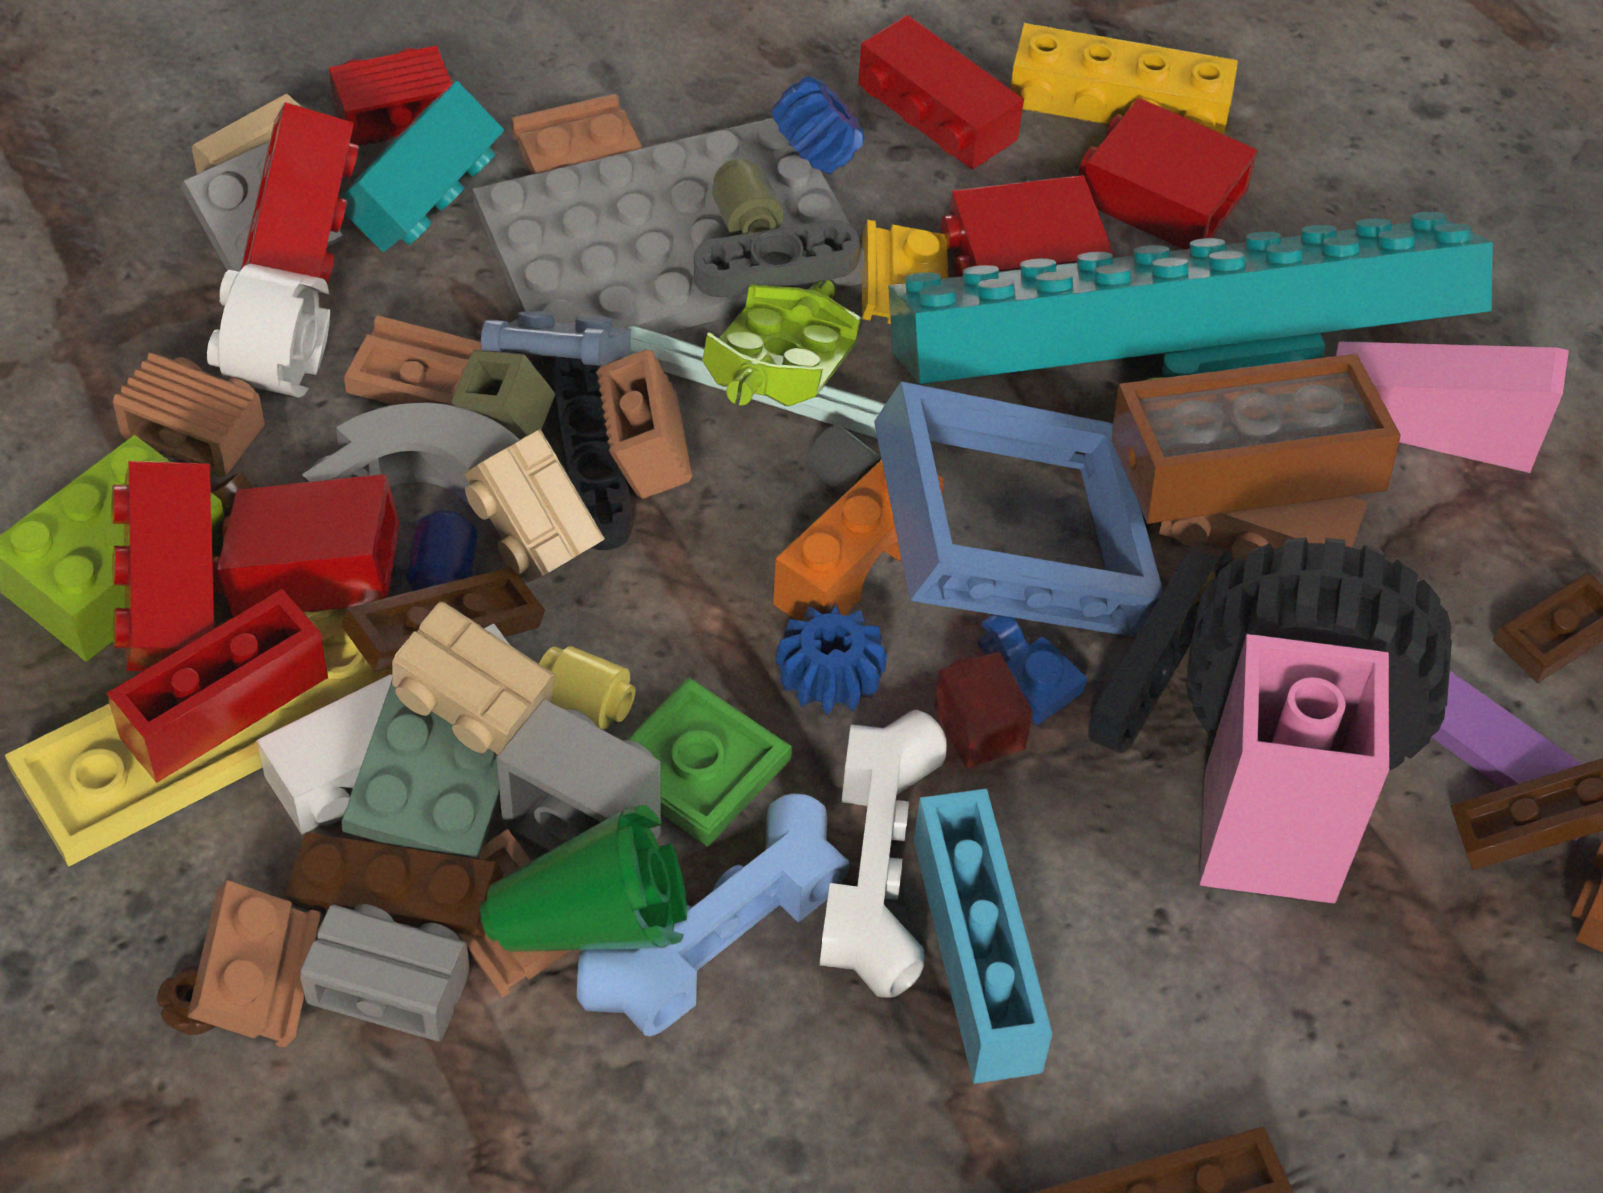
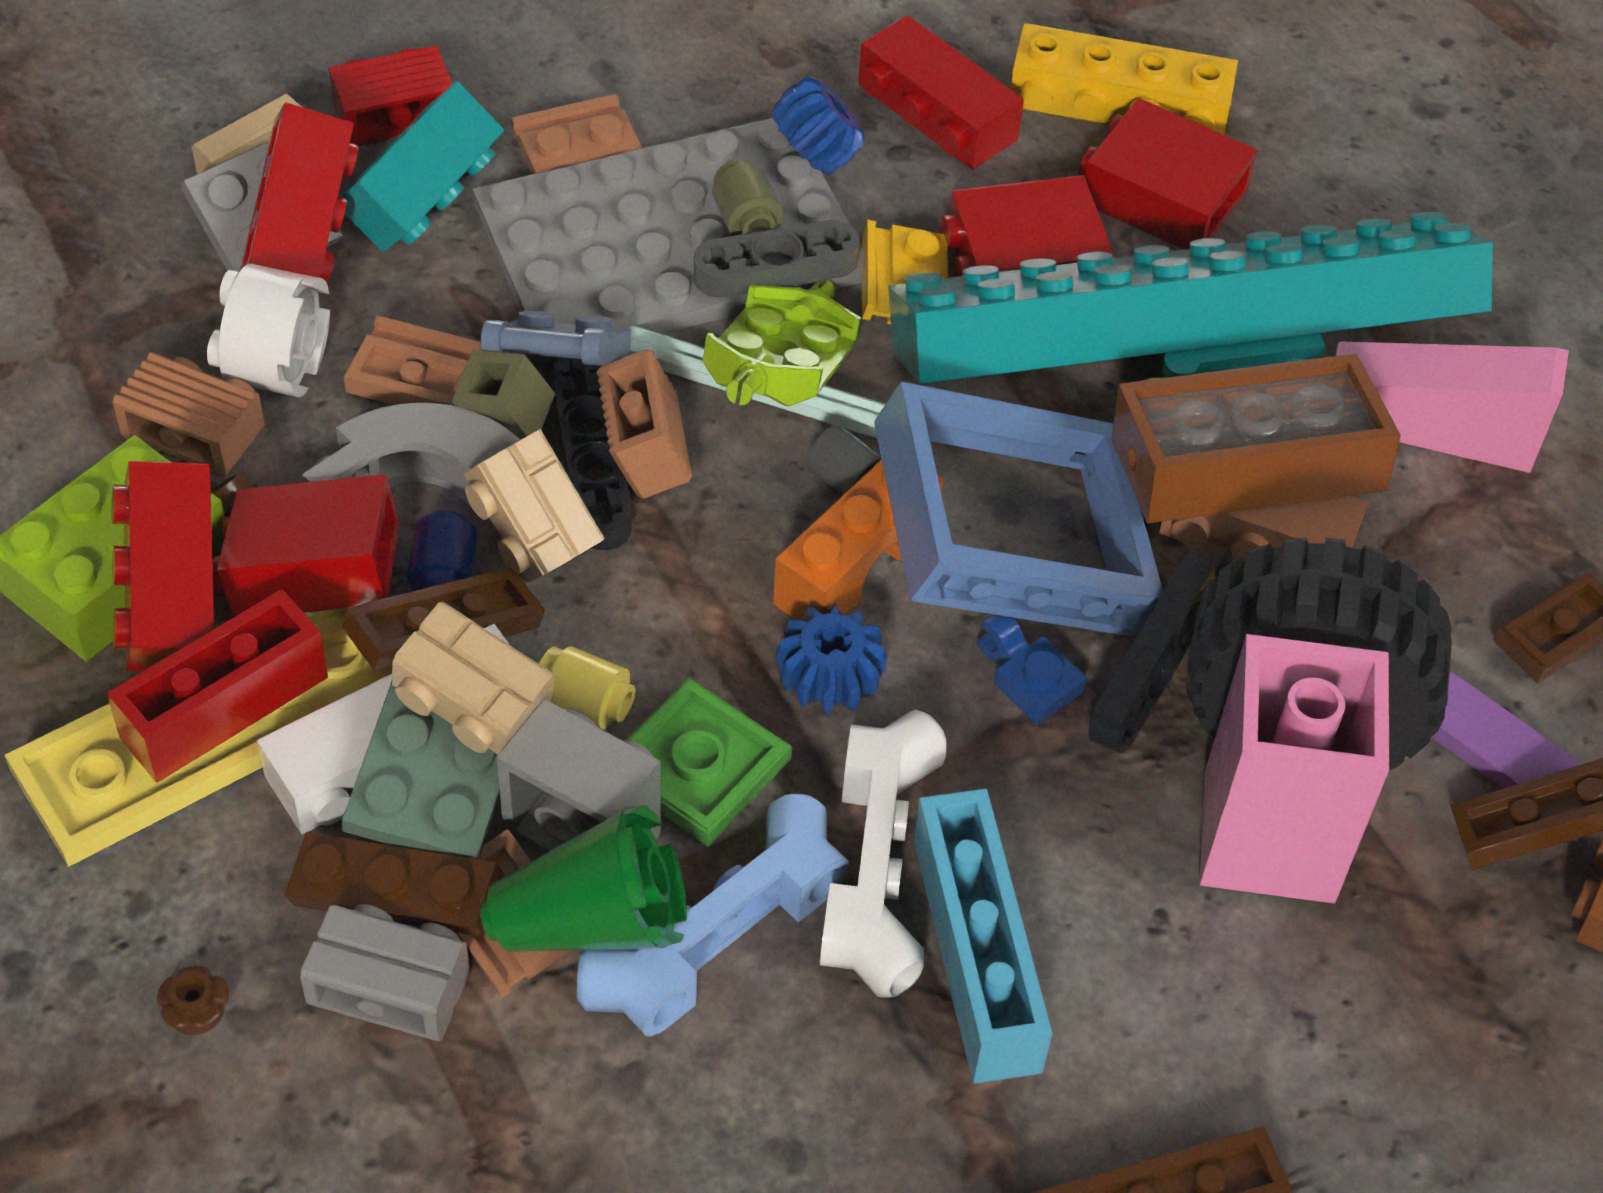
nougat plate [187,880,321,1048] -> none
clear red brick [934,651,1033,769] -> none

